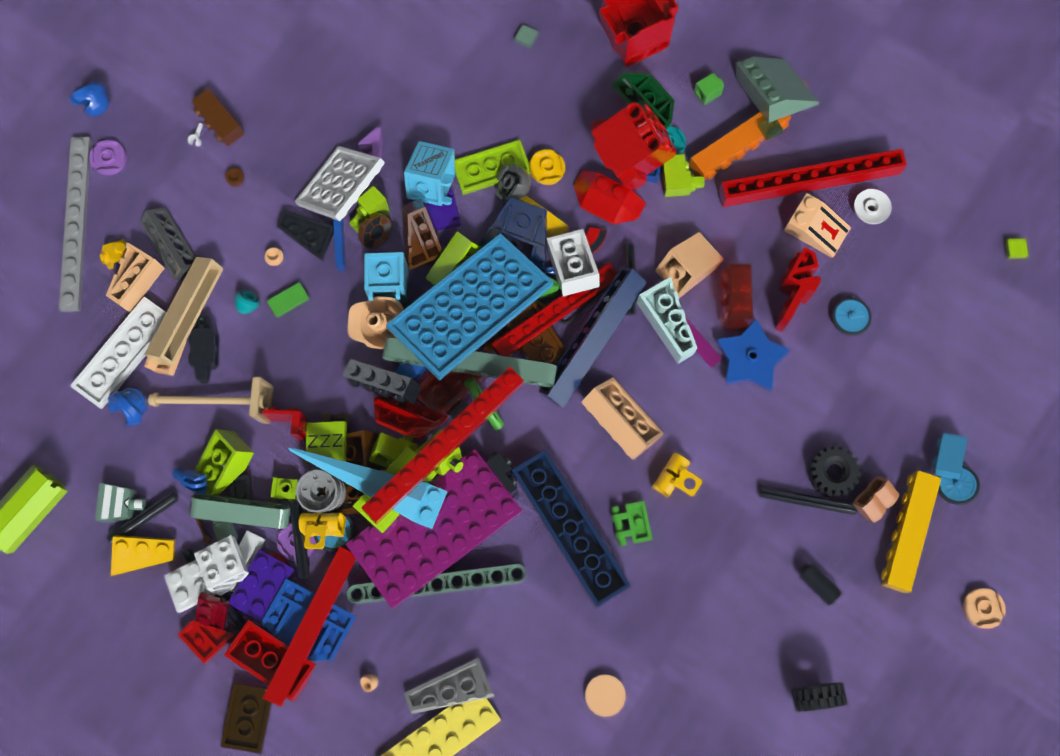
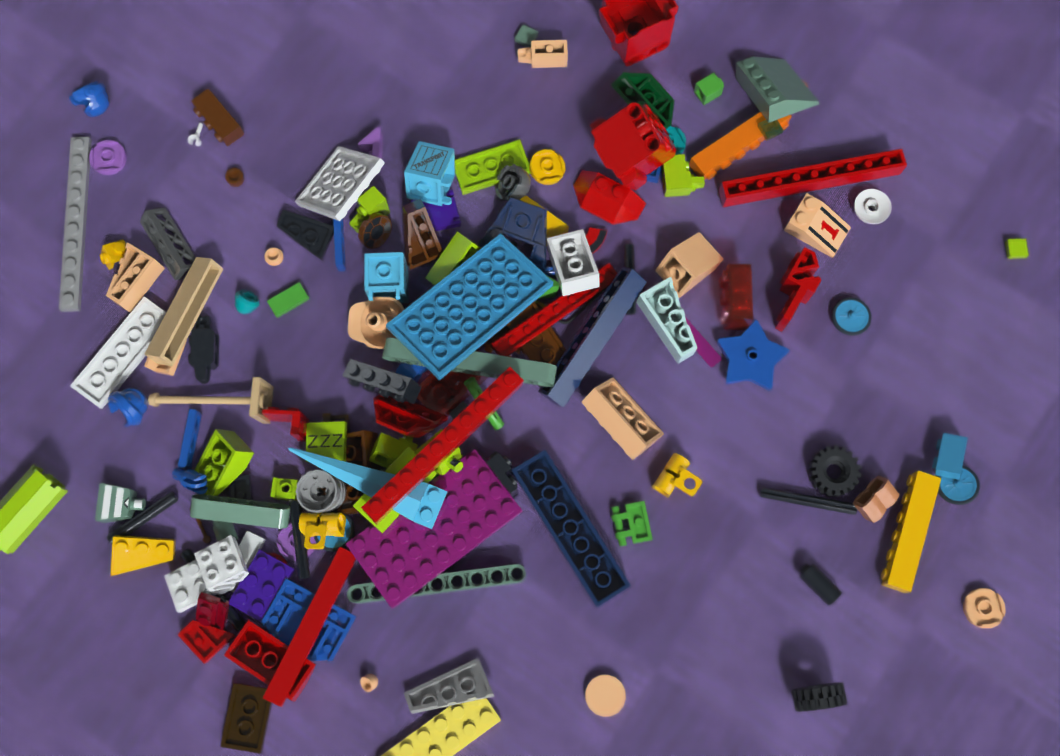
none -> blue tile [178,409,202,470]
none -> light nougat hinge [518,40,568,68]

